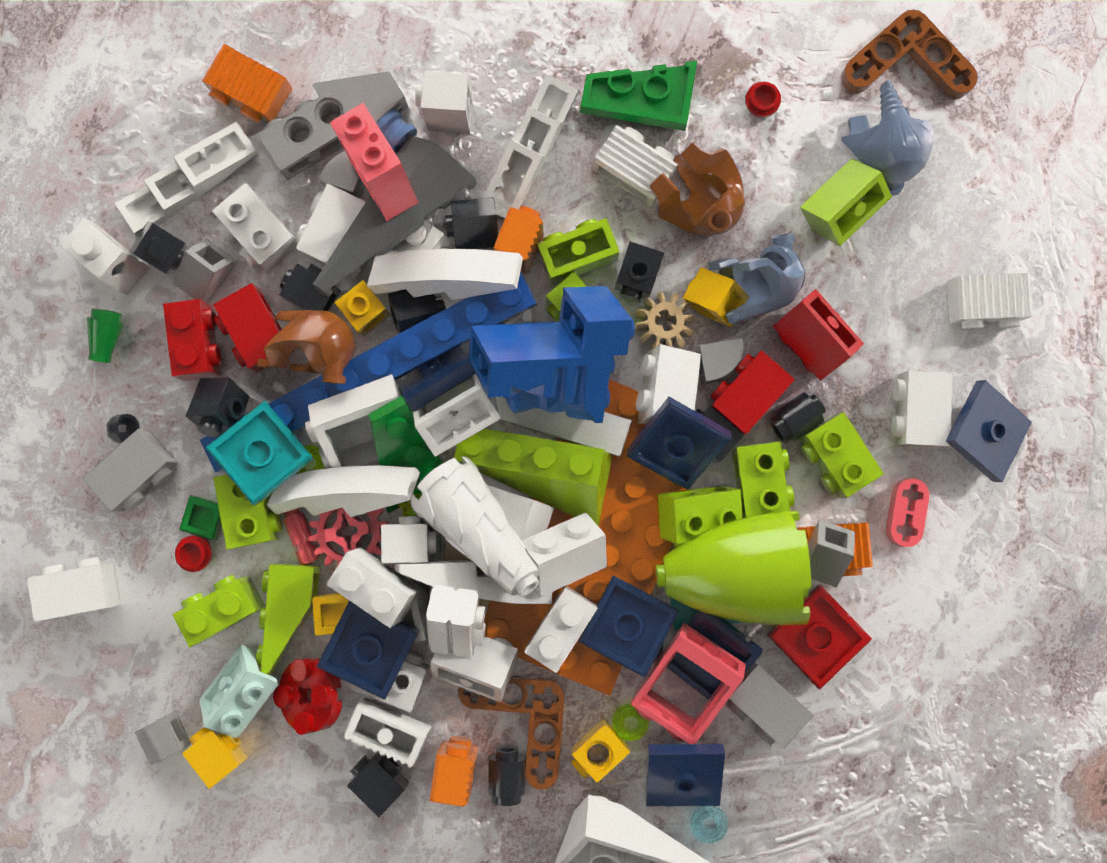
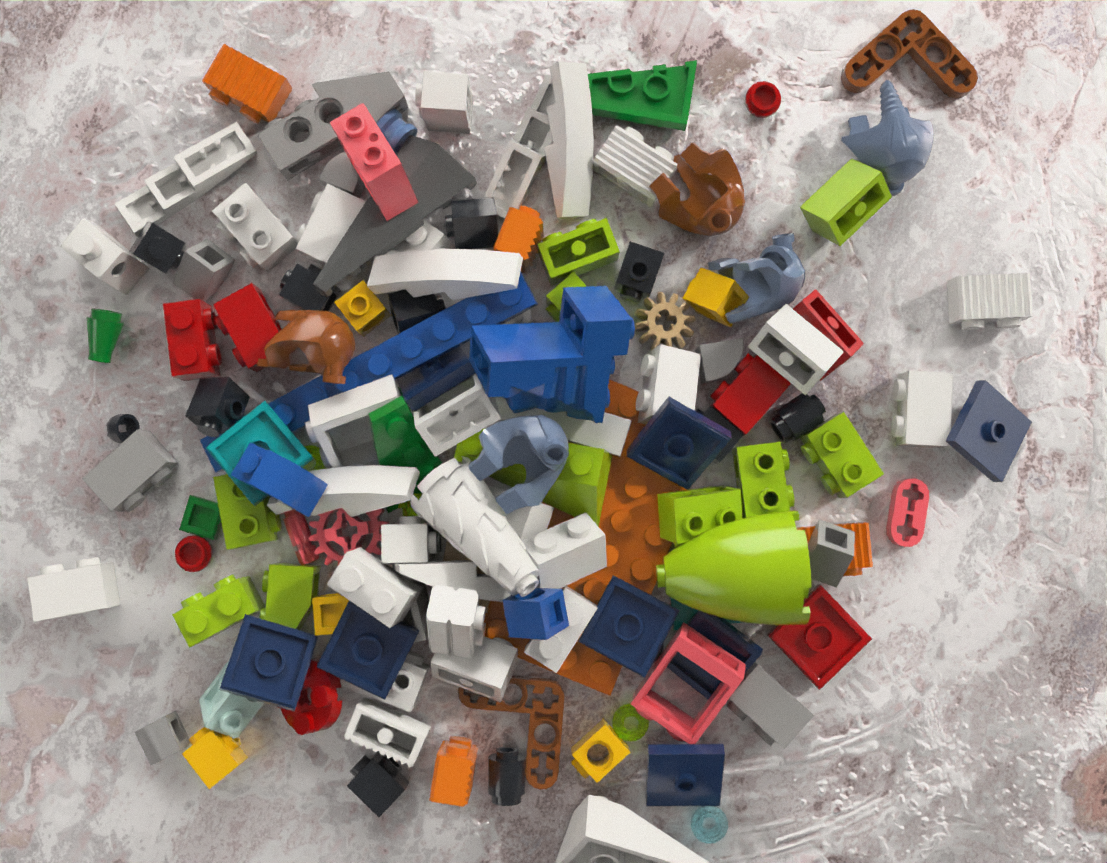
none -> dark blue plate [219,614,318,711]
none -> blue brick [231,442,328,517]
none -> sand blue piece [469,415,569,514]
none -> blue brick [502,588,569,640]
none -> white slope [544,61,594,219]
none -> white brick [748,304,844,395]

